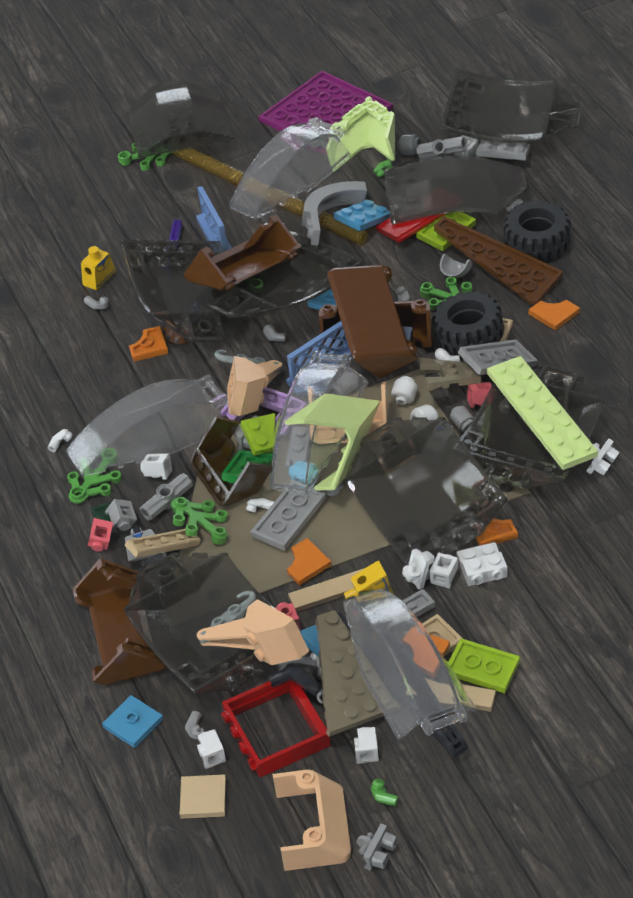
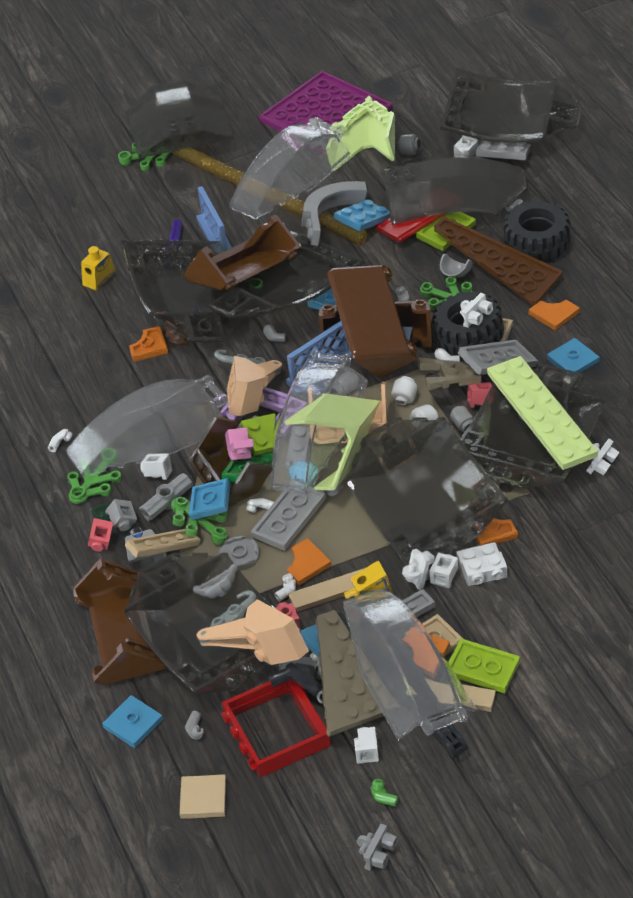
light grey arm [84,296,109,310] -> none
white brick [197,729,226,769] -> none
light nougat windscreen [273,770,351,871] -> none
bright green arm [374,159,392,178] -> none
light grey piece [417,136,468,159] -> none
none -> dark azure plate [189,478,231,520]
none -> light grey piece [193,564,238,599]
none -> light grey tile [219,536,260,571]
none -> bright pink brick [225,428,253,460]
none -> white arm [274,573,296,602]
none -> white hips [460,293,493,328]
none -> dark azure plate [547,338,600,378]

